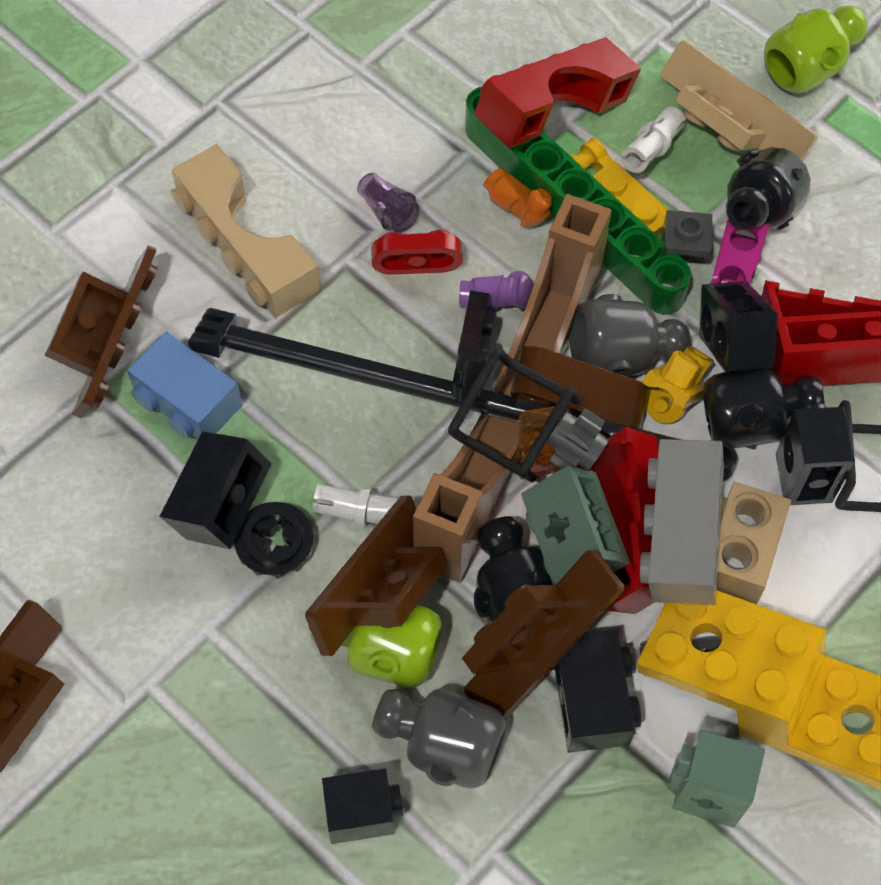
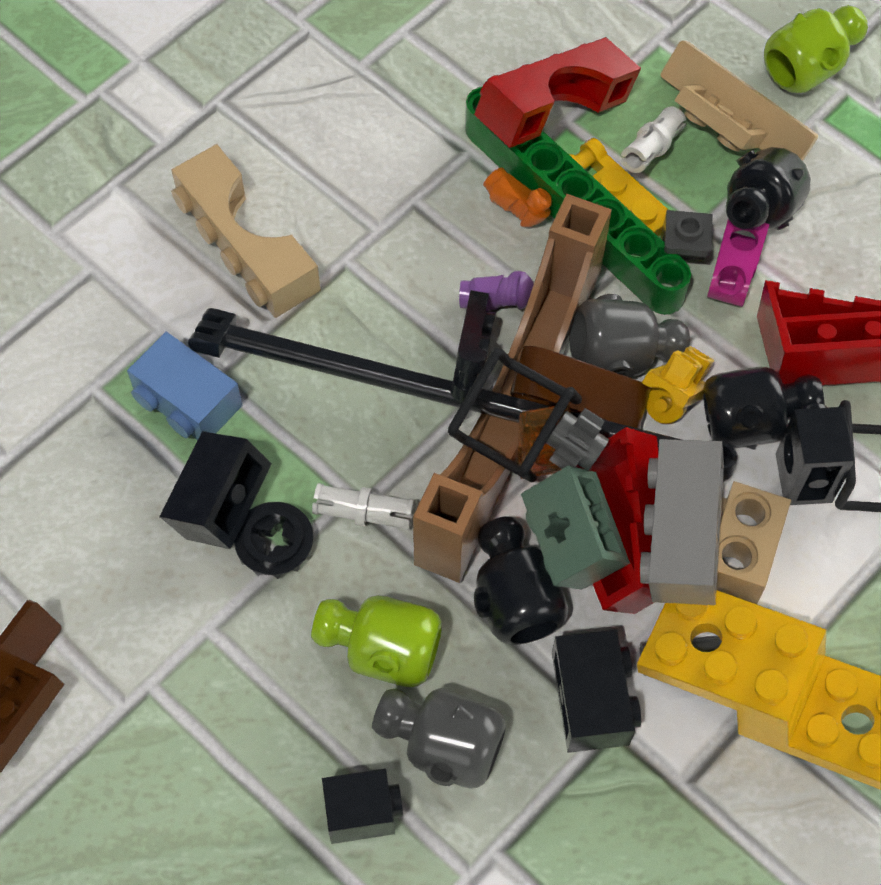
reddish brown bracket [44,245,158,418] -> none
reddish brown bracket [305,495,447,656] -> none
clear purple cone [357,173,420,233] -> none
red plate [371,230,463,275] -> none
reddish brown bracket [462,550,624,720] -> none
sand green brick [668,729,765,828] -> none
black brick [699,281,778,372] -> none

